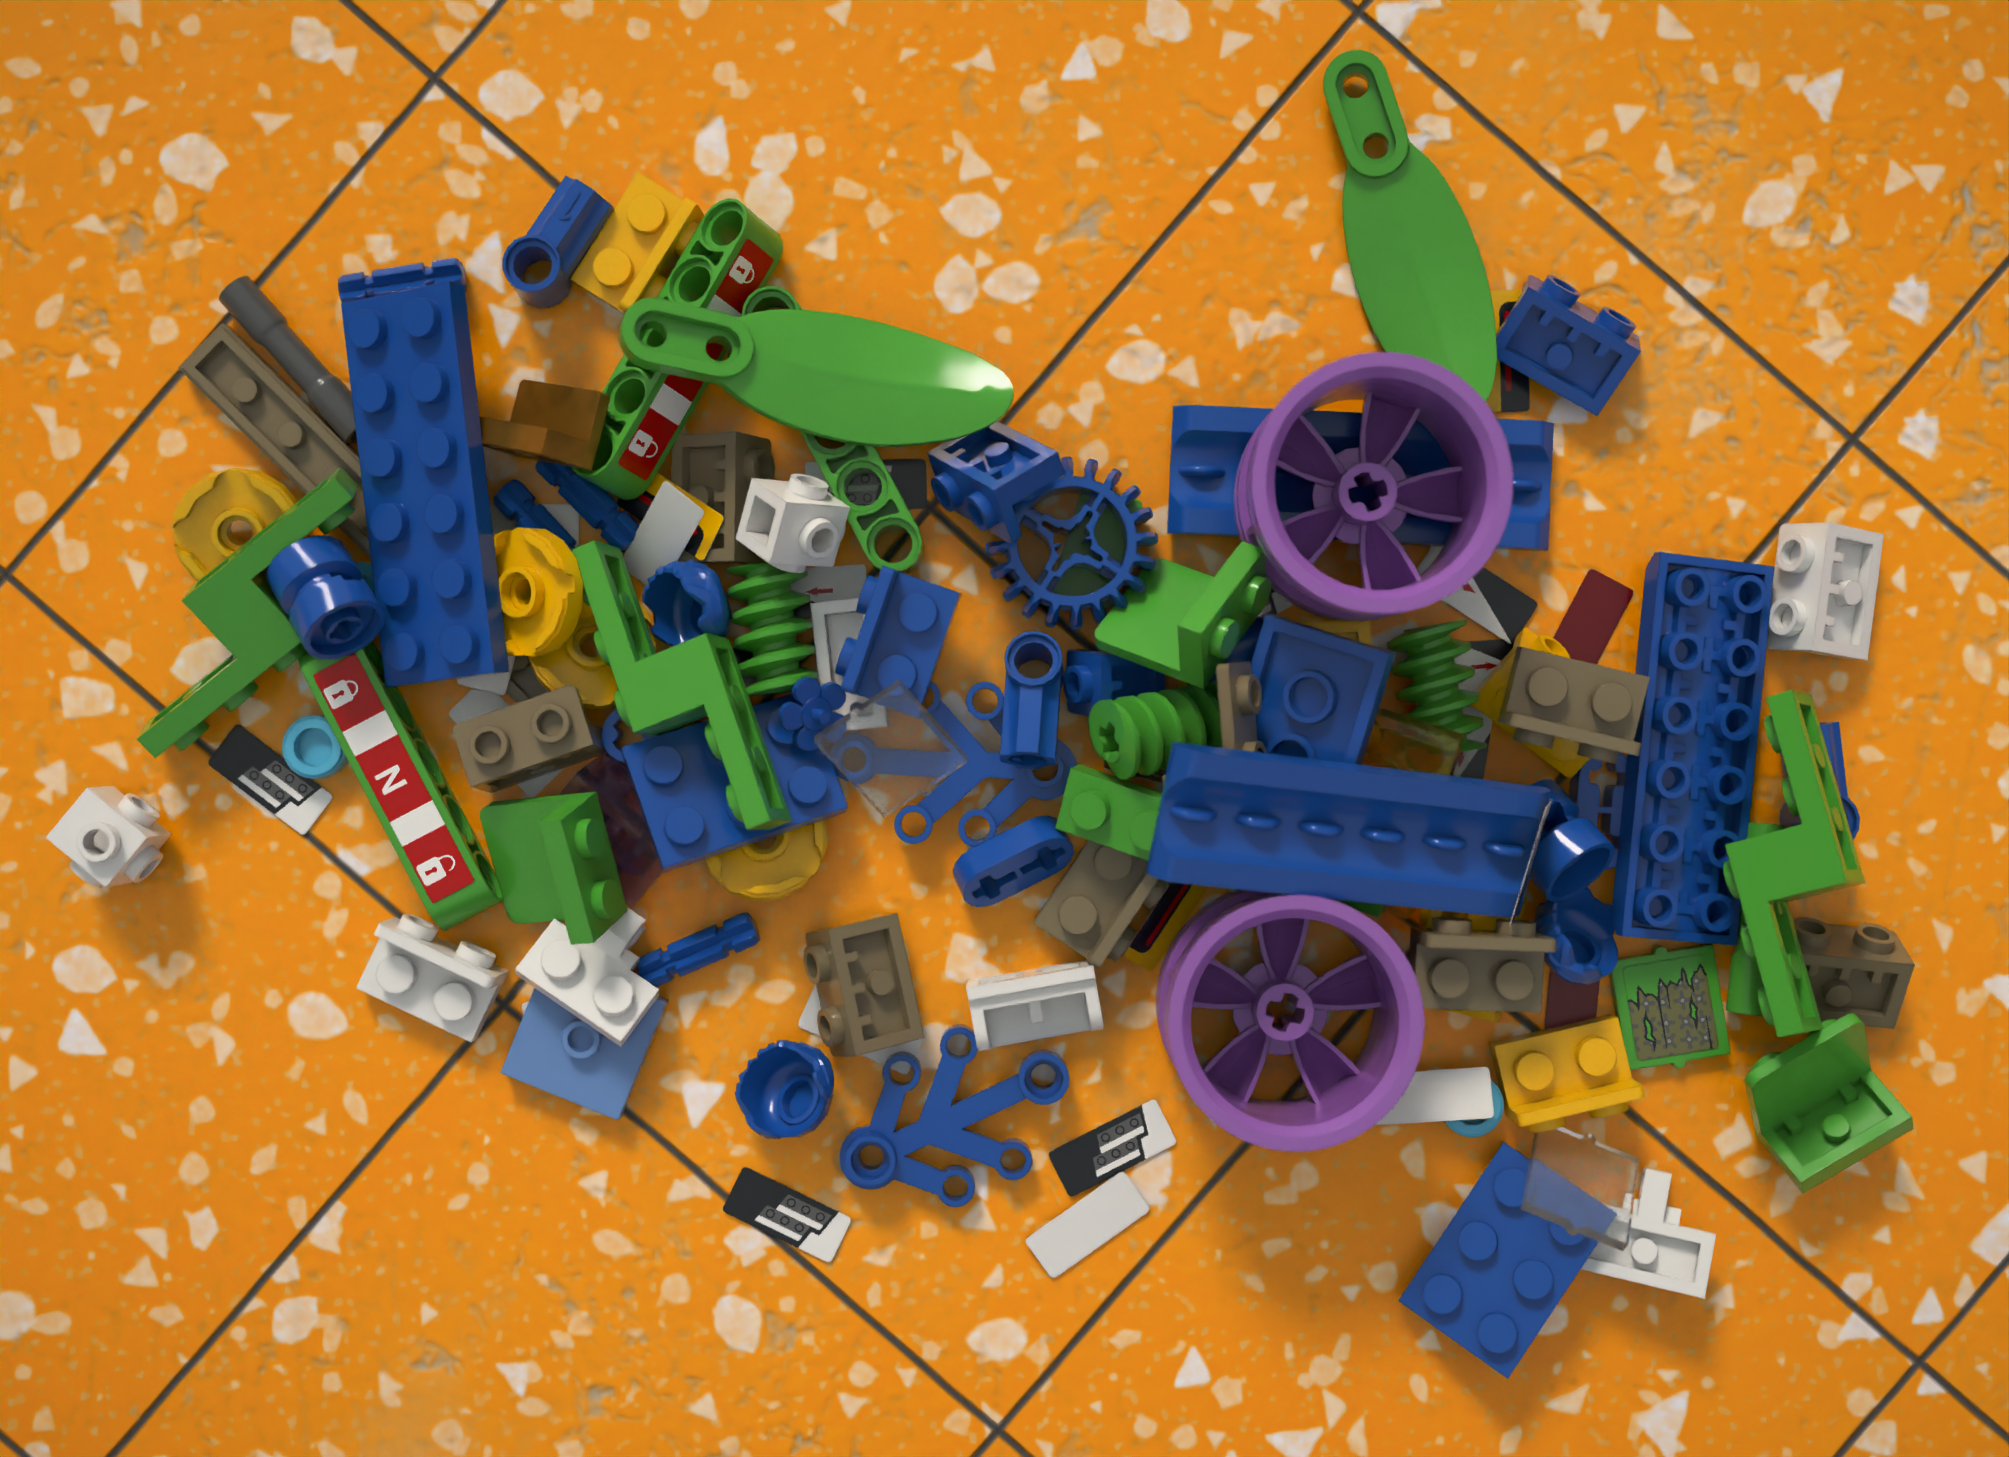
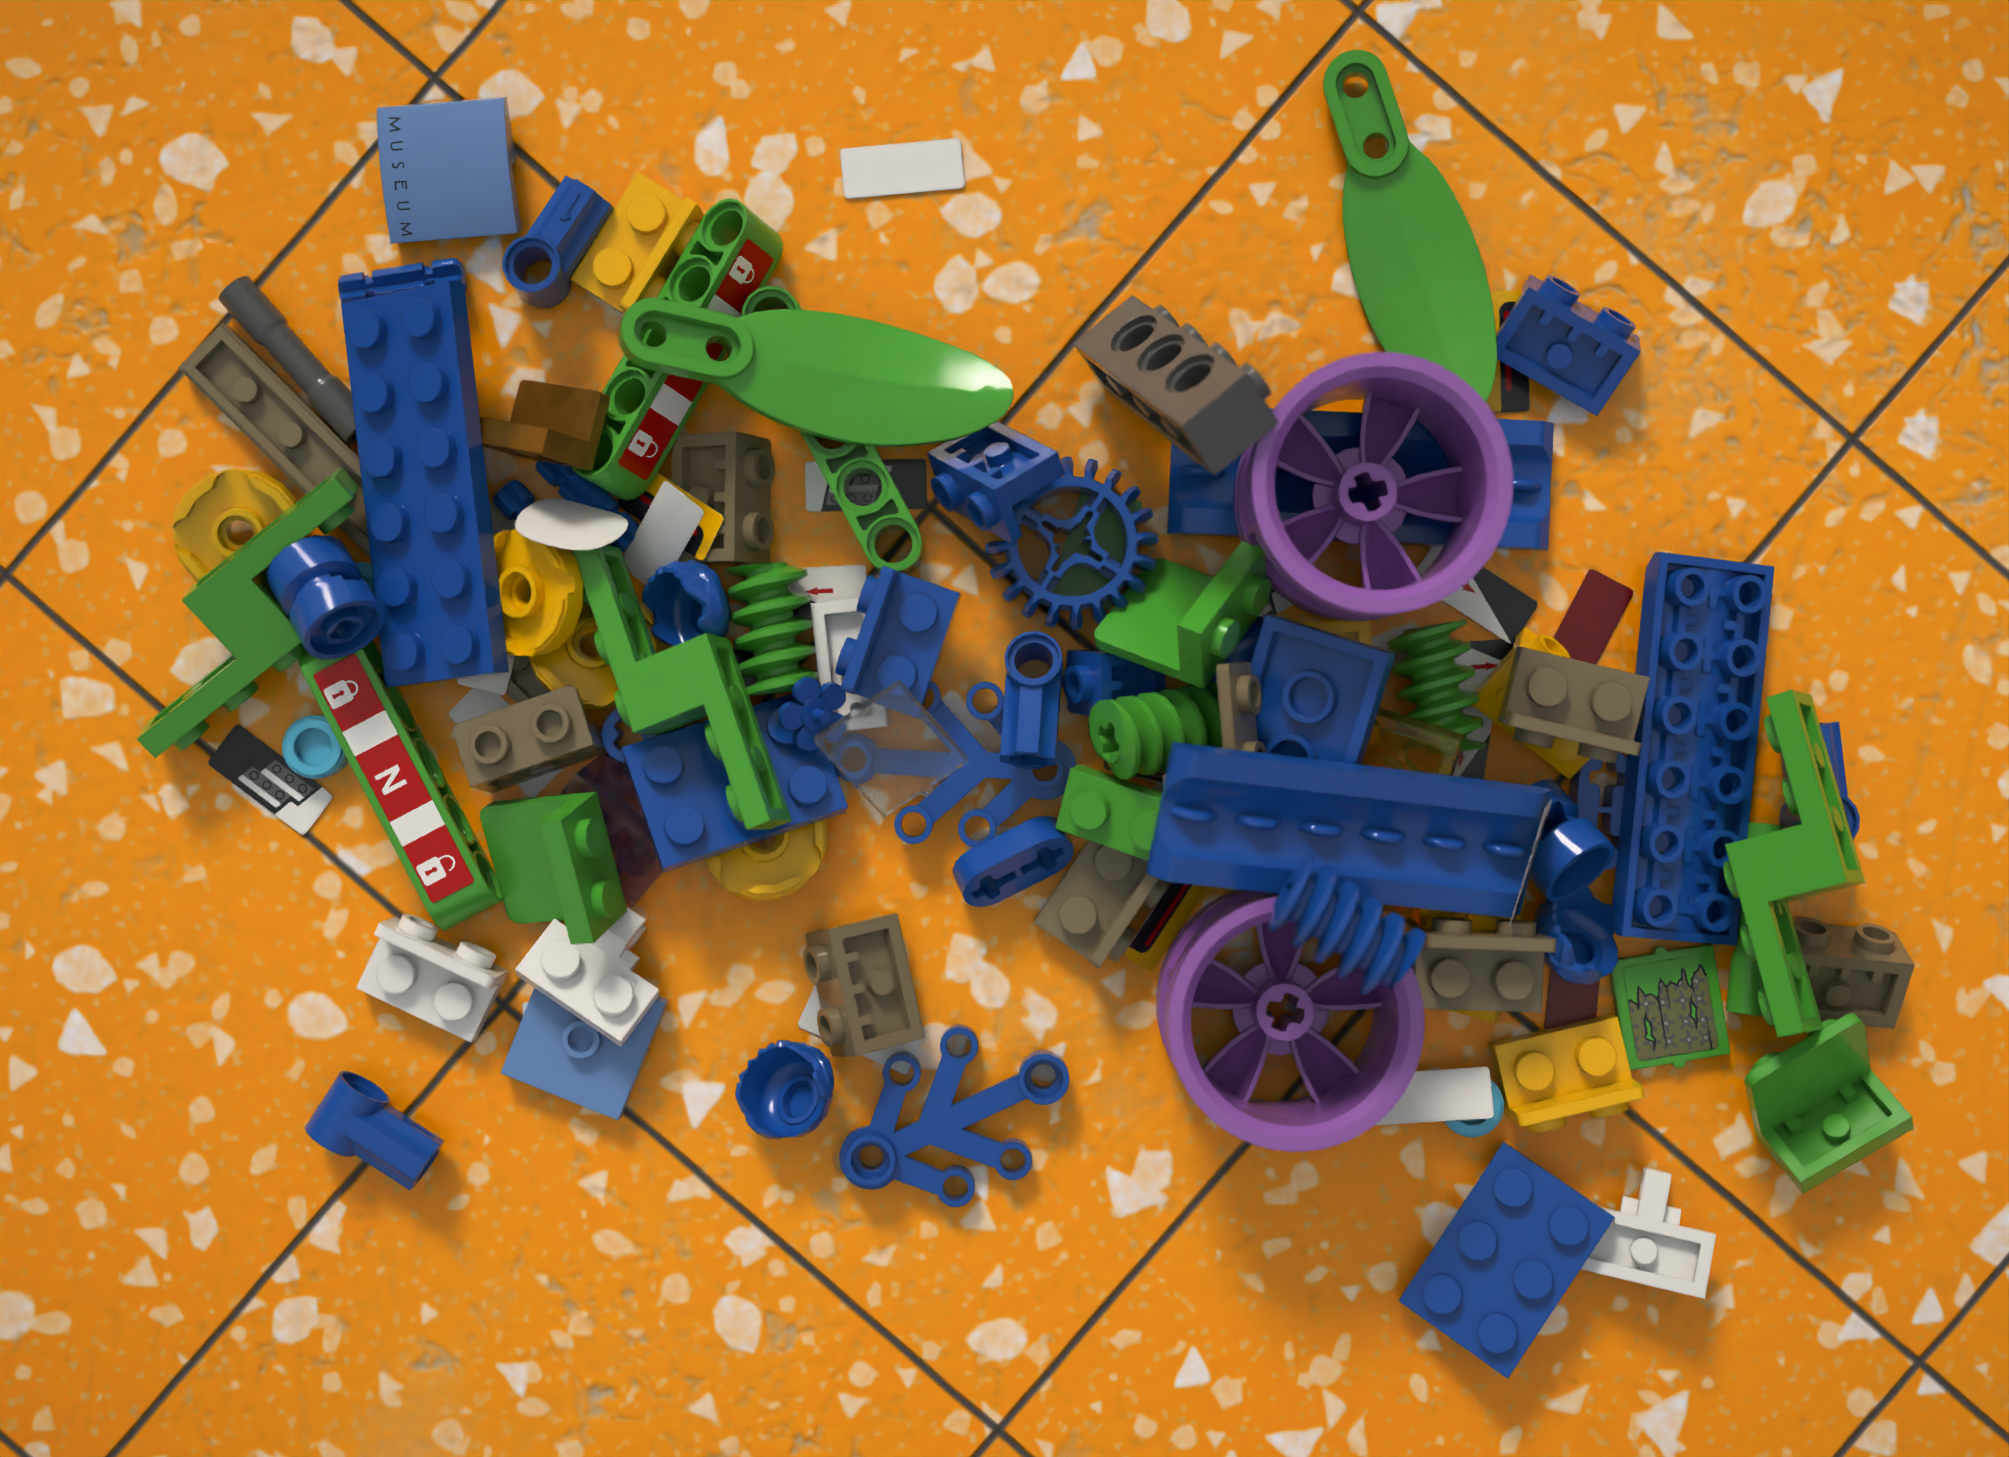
white brick [46,786,171,887] -> none
blue axle [637,912,760,987] -> none
sticker [723,1167,851,1262] -> none
white brick [735,474,850,573] -> none
white hinge [966,959,1104,1051] -> none
white sticker [1026,1172,1150,1278] -> none
sticker [1049,1100,1176,1196] -> none
clear piece [1521,1127,1639,1251] -> none
white bracket [1767,522,1884,660] -> none
none -> blue piece [305,1071,445,1190]
none -> medium blue slope [377,97,522,244]
none -> white sticker [515,498,628,551]
none -> white sticker [840,138,965,199]
none -> dark grey brick [1073,295,1279,476]
none -> blue piece [1268,853,1426,996]

